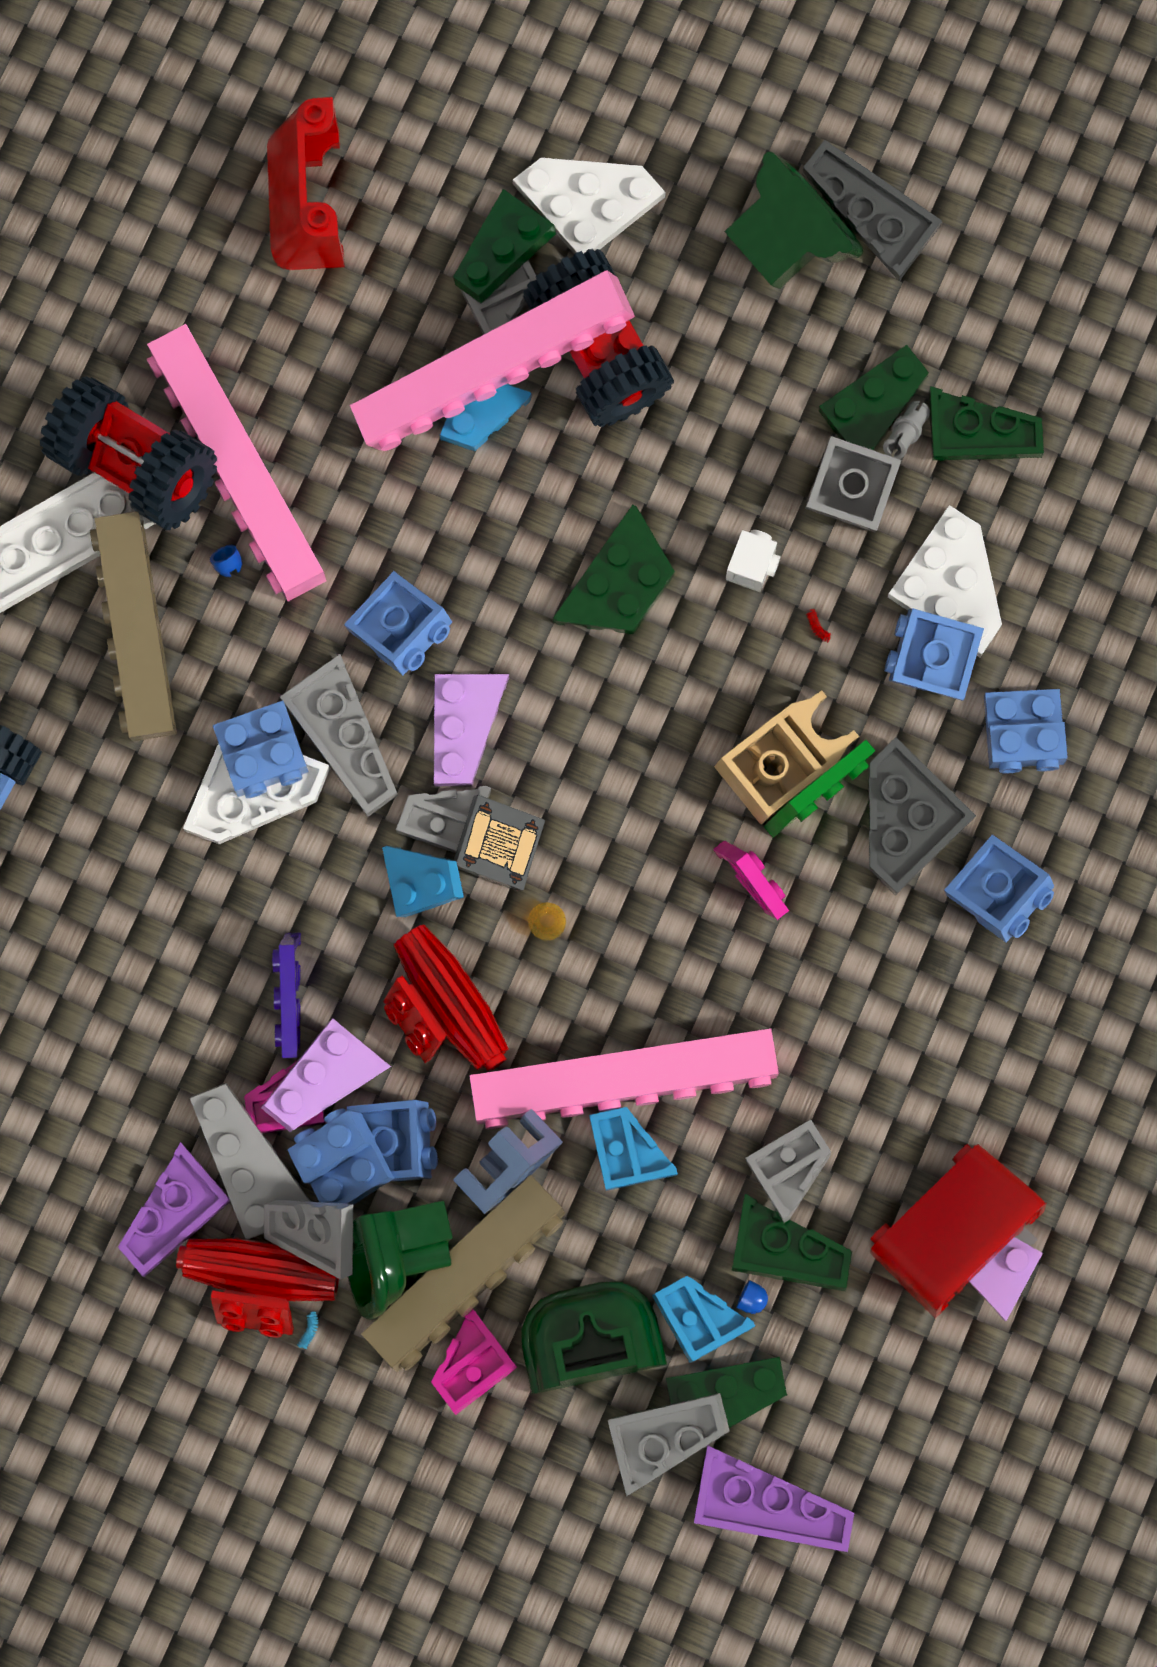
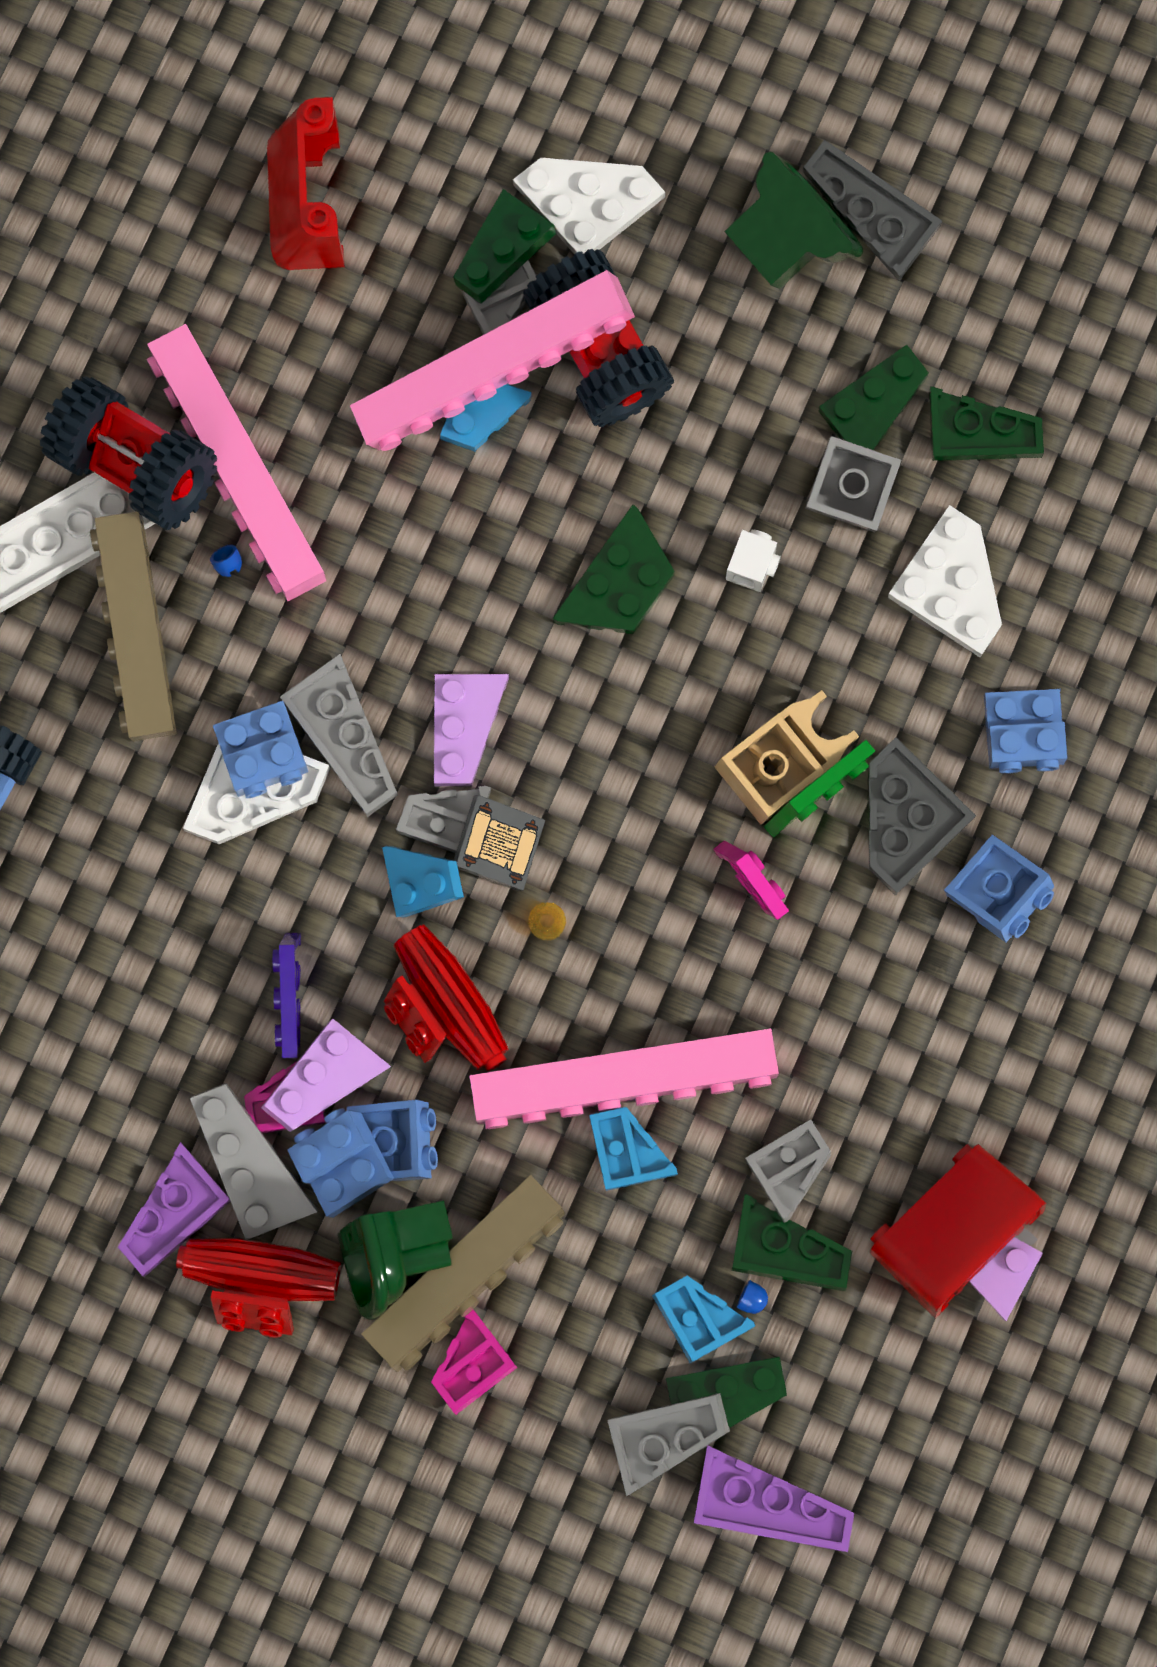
light grey wing [264,1200,353,1279] -> none
medium azure leg [297,1312,318,1349] -> none
medium blue plate [344,571,452,676] -> none
sand blue panel [453,1109,563,1214] -> none
dark green piece [521,1281,667,1394] -> none
red leg [806,609,831,643] -> none
light grey pin [883,401,930,459] -> none
medium blue plate [884,608,984,701] -> none

